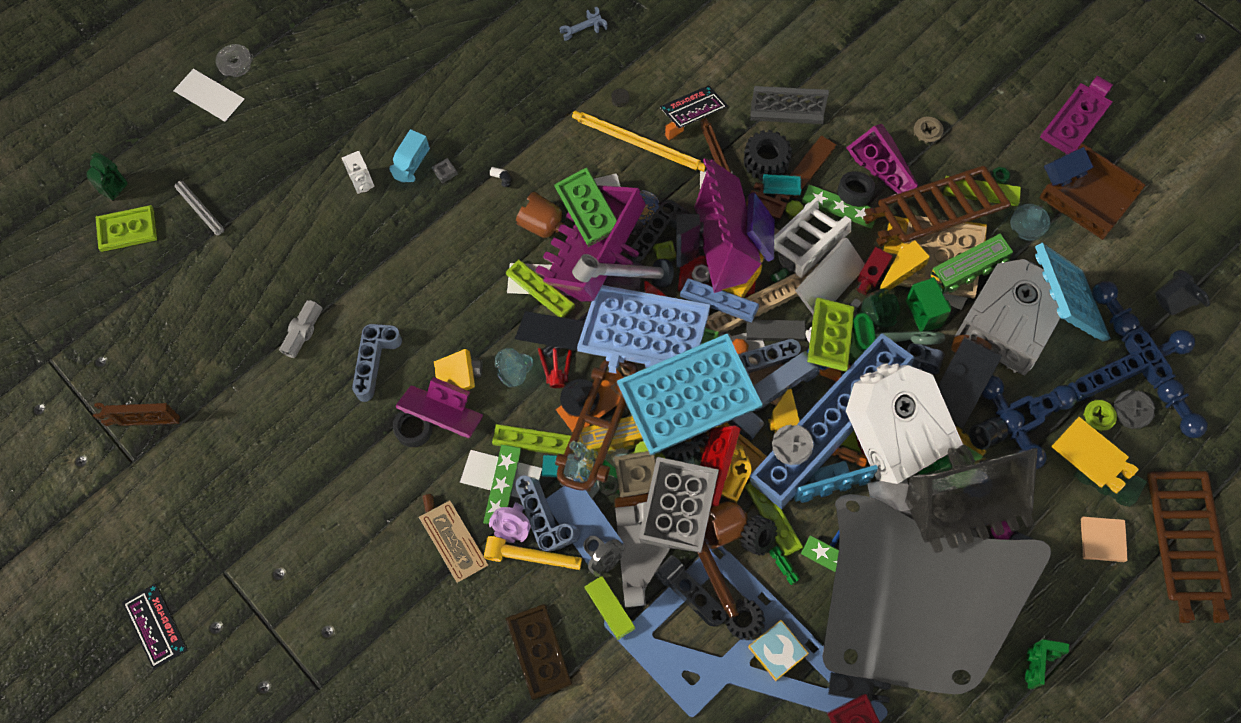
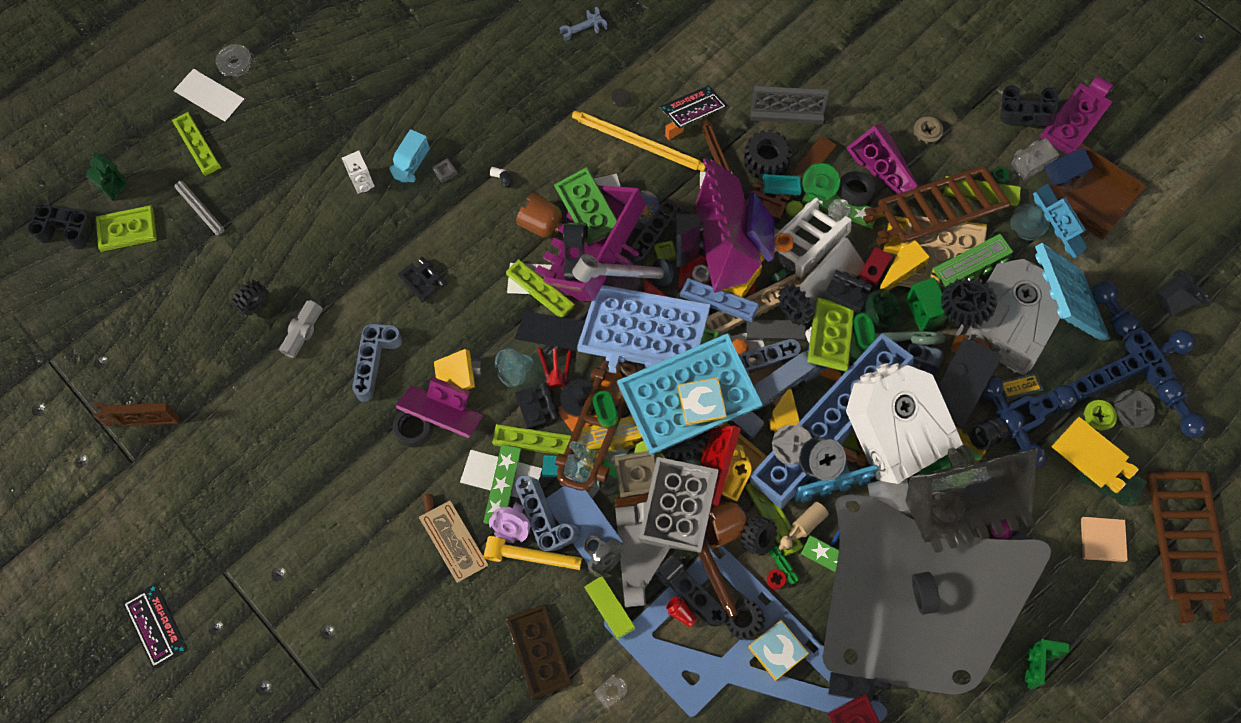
none -> black beam [28,204,94,249]
none -> lime tile [172,112,221,176]
none -> black tyre [232,280,270,317]
none -> black plate [398,257,447,303]
none -> black plate [515,382,560,430]
none -> black beam [563,223,588,281]
none -> green tile [593,391,618,427]
none -> clear brick [593,675,628,711]
none -> red cone [666,596,697,627]
none -> tile [677,377,727,426]
none -> red bush [766,569,786,590]
none -> orange tile [774,233,793,252]
none -> black gear [777,284,815,326]
none -> tan wheel [779,502,828,550]
none -> piece [799,437,846,481]
none -> green tile [802,162,840,201]
none -> black plate [823,270,872,313]
none -> clear gear [828,199,852,221]
none -> black tyre [912,571,940,615]
none -> black gear [941,276,997,328]
none -> black beam [1000,85,1059,126]
none -> tile [1002,373,1043,401]
none -> clear brick [1011,138,1060,180]
none -> dark azure bracket [1033,184,1087,258]

